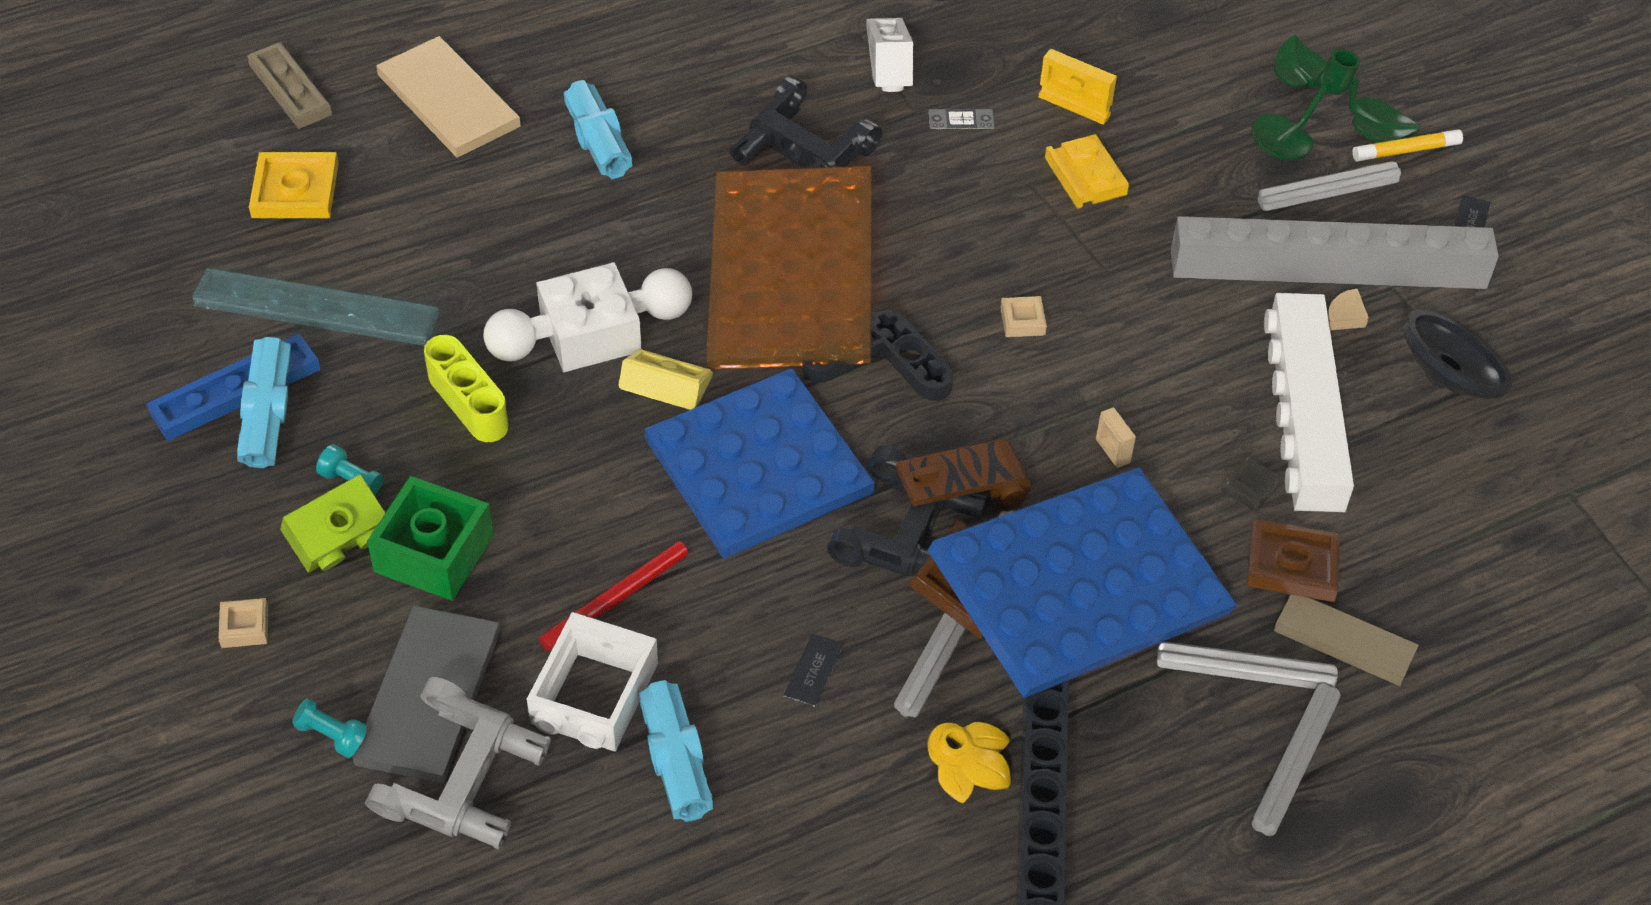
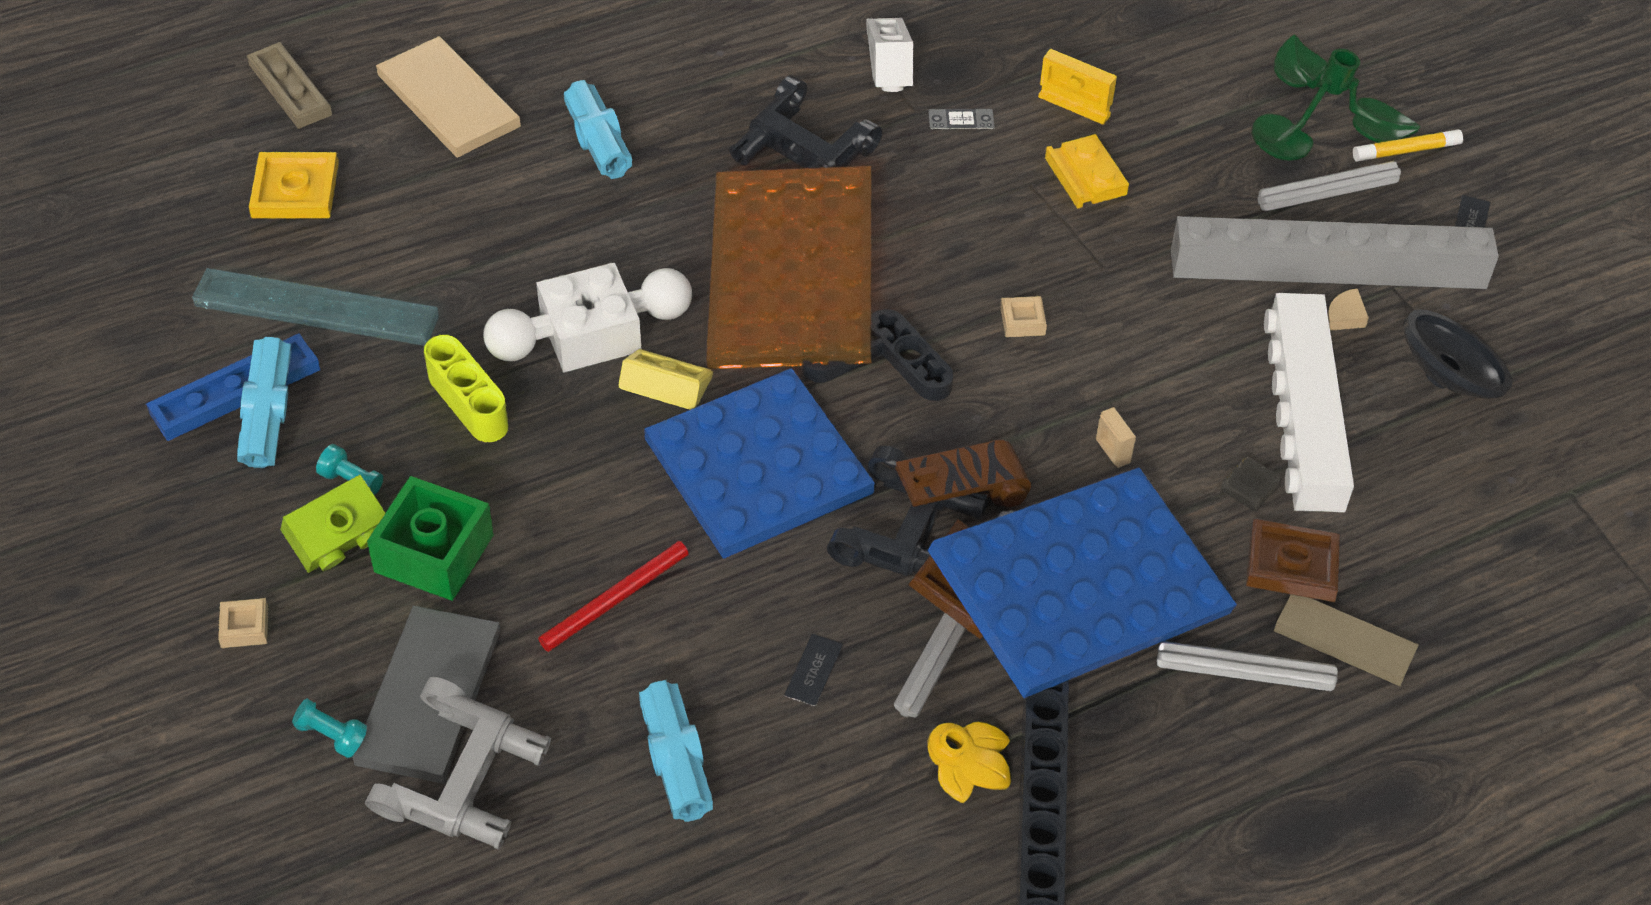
white window [527,612,658,752] -> none
light grey axle [1252,683,1341,836] -> none

